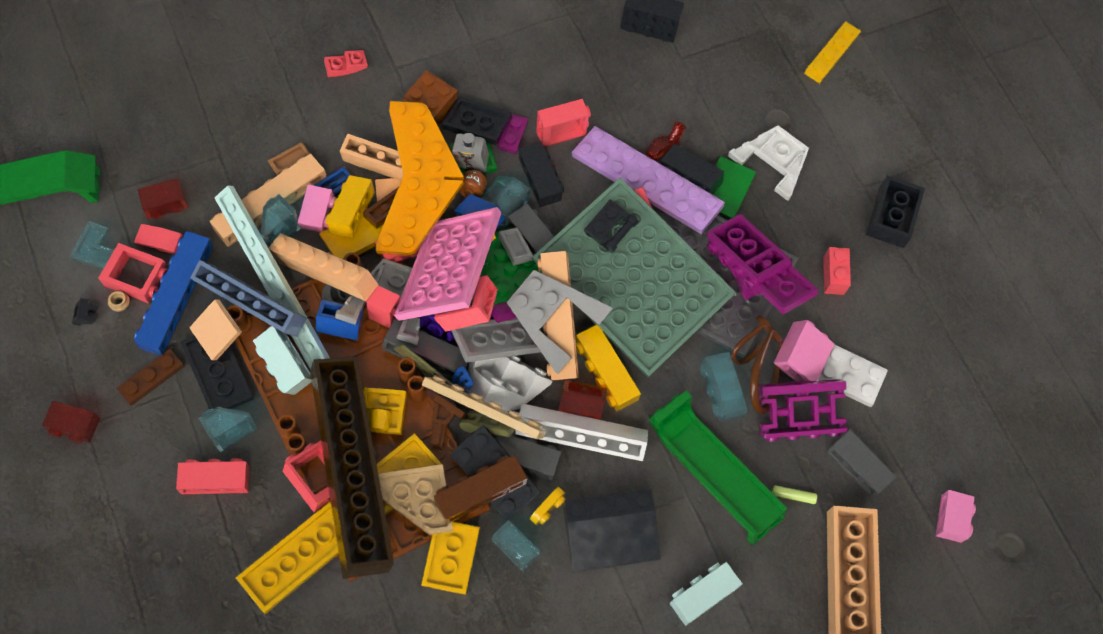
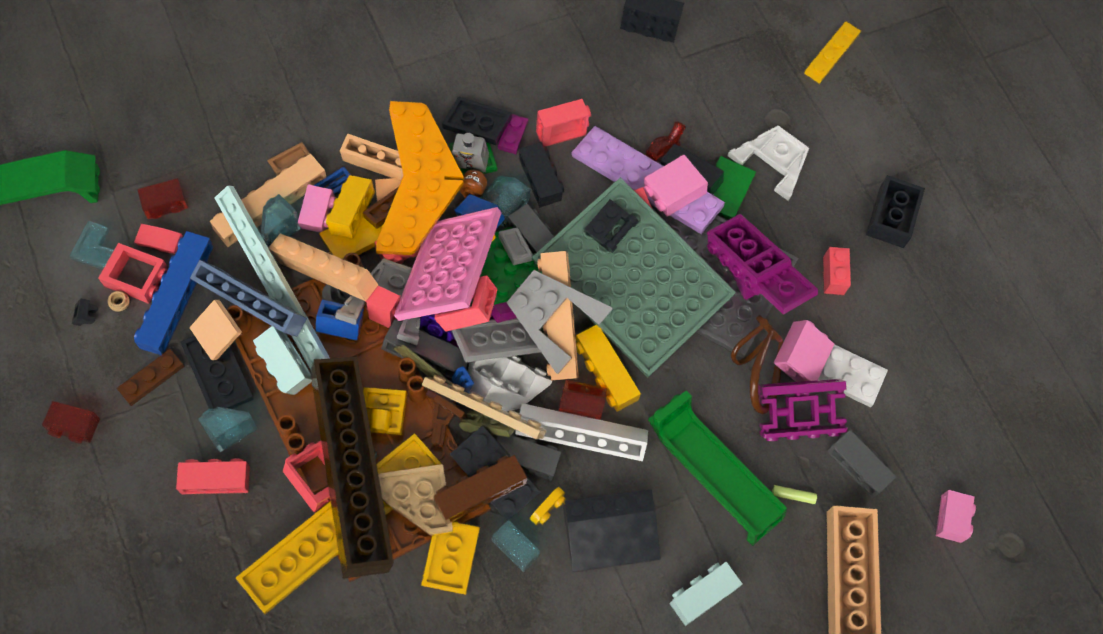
coral slope [324,50,368,77] -> none
dark orange brick [403,70,458,126] -> none
clear light blue brick [700,352,748,422] -> none
none -> bright pink brick [643,155,708,217]

